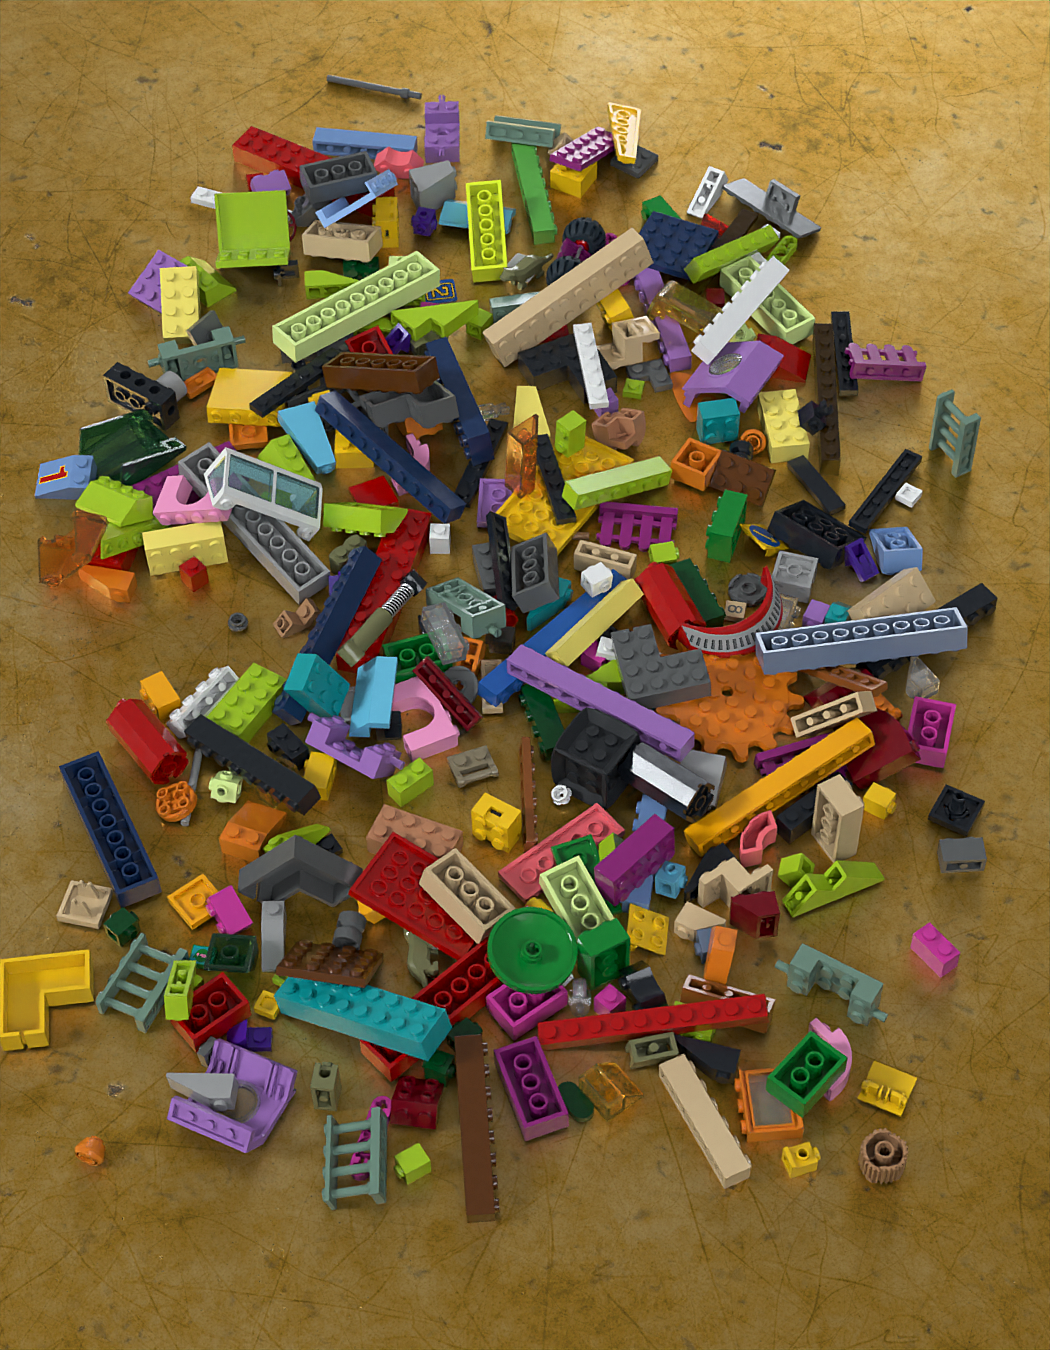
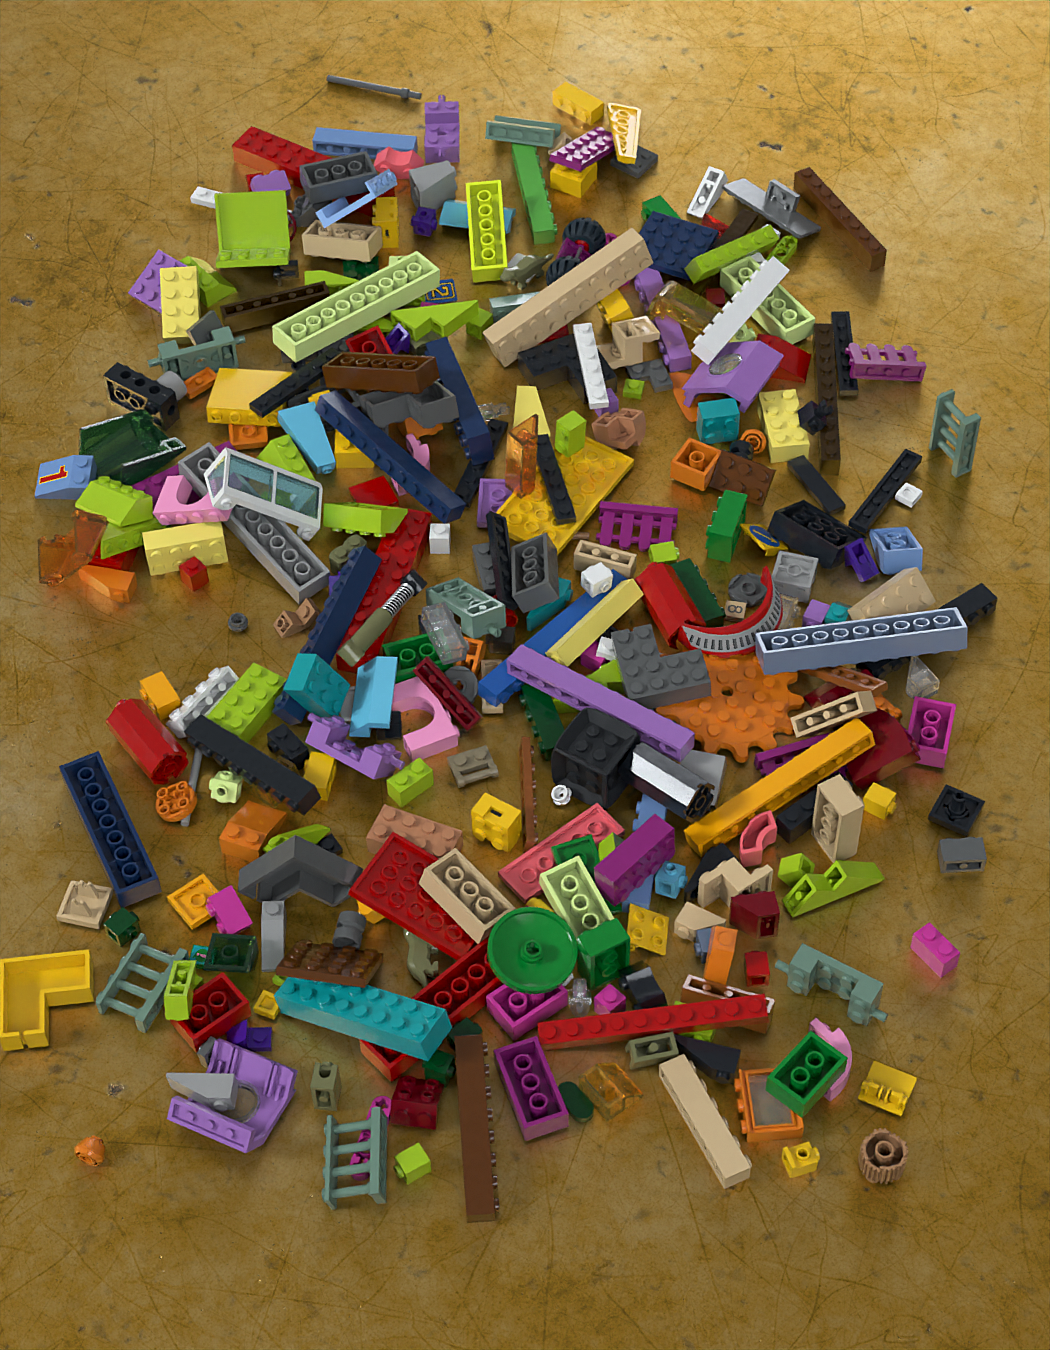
lime brick [562,456,672,510] -> none
none -> dark brown brick [220,281,330,333]
none -> yellow brick [552,81,604,125]
none -> red brick [743,950,770,987]
none -> reddish brown brick [793,167,887,272]

